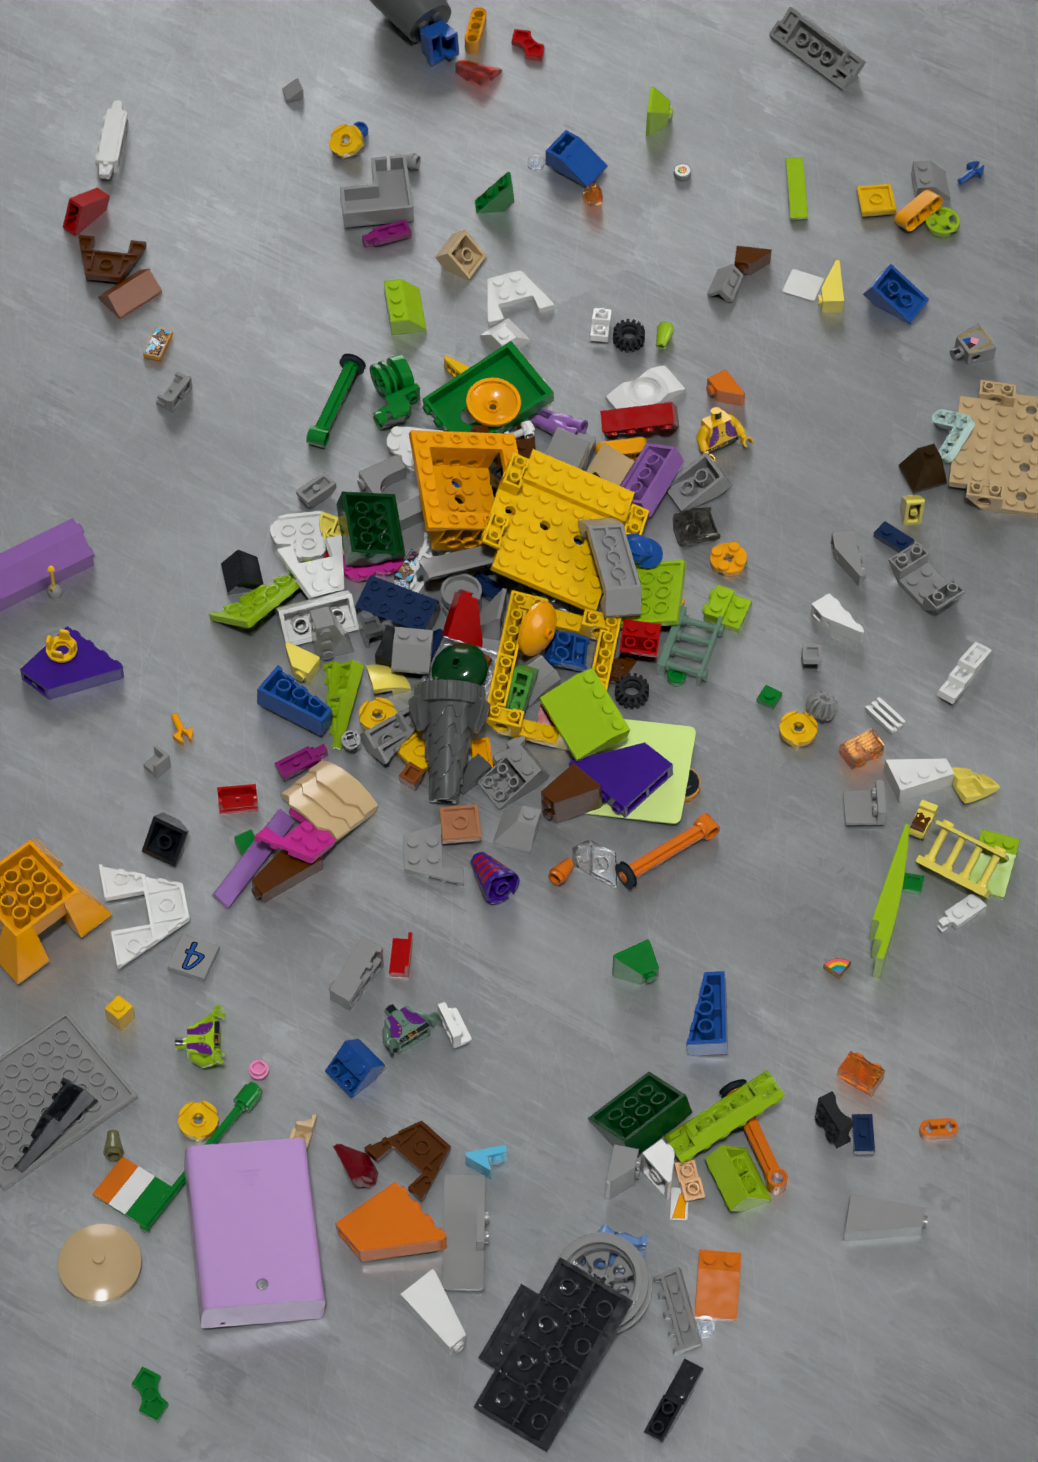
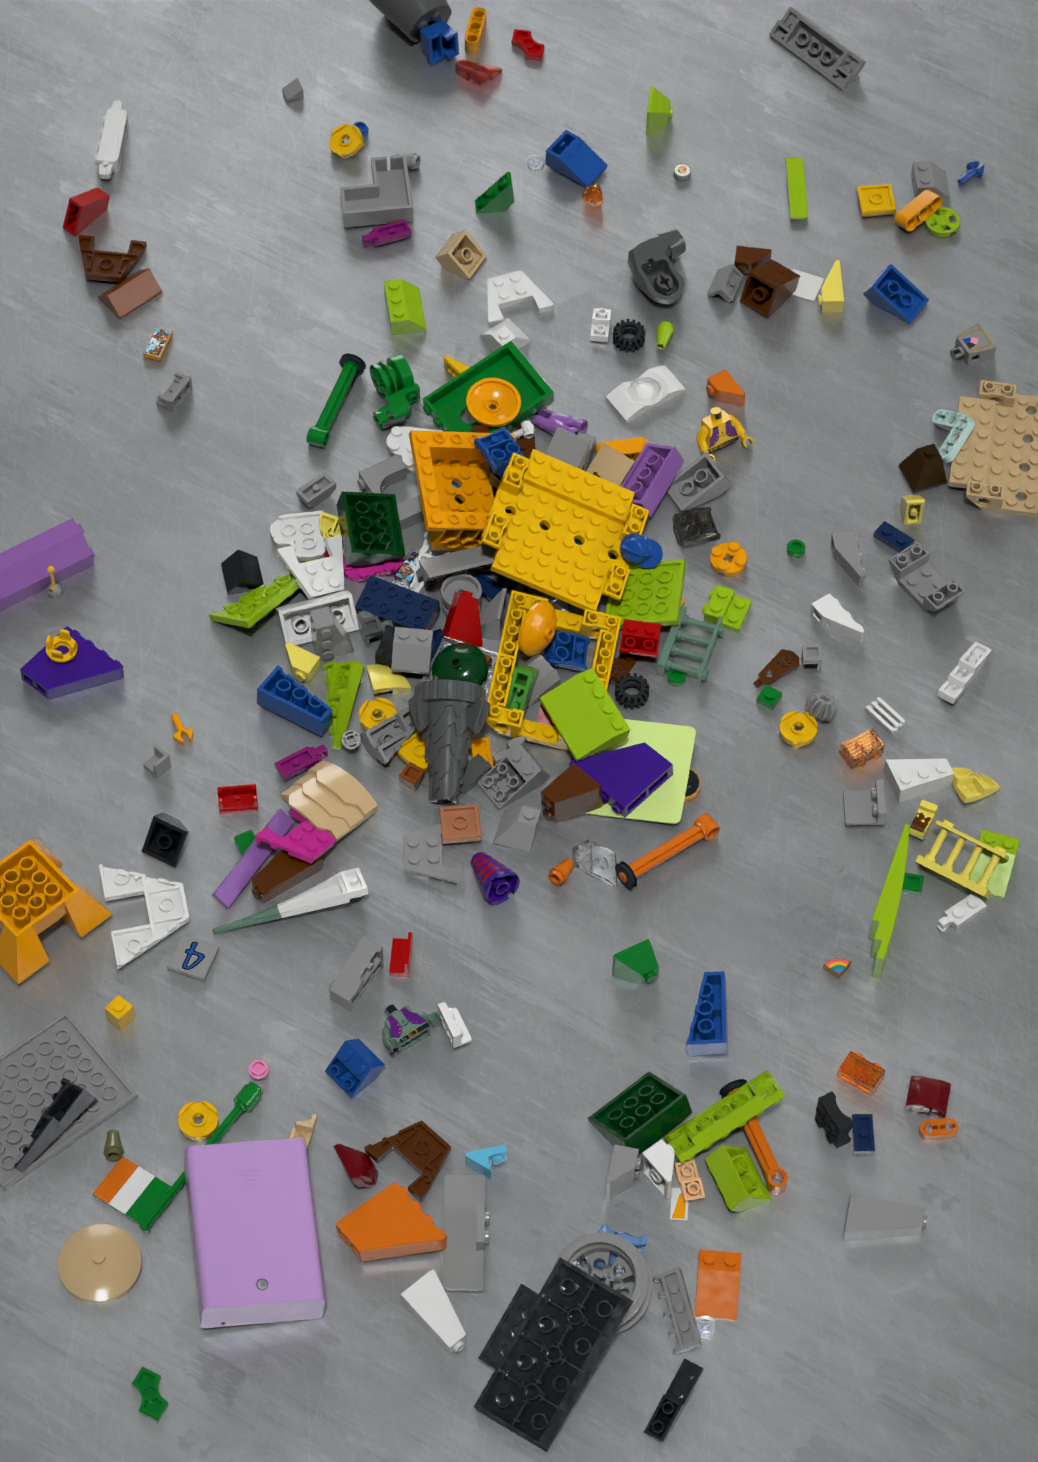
lime torso [175,1005,226,1068] -> none
light grey slope [578,518,642,618] -> none
red wedge [600,402,679,437] -> none
none -> white plate [212,867,368,934]
none -> blue slope [474,427,524,475]
none -> dark grey piece [628,229,686,304]
none -> reddish brown slope [740,259,800,318]
none -> reddish brown piece [753,649,799,688]
none -> green tile [787,539,805,558]
none -> dark red slope [905,1076,951,1118]

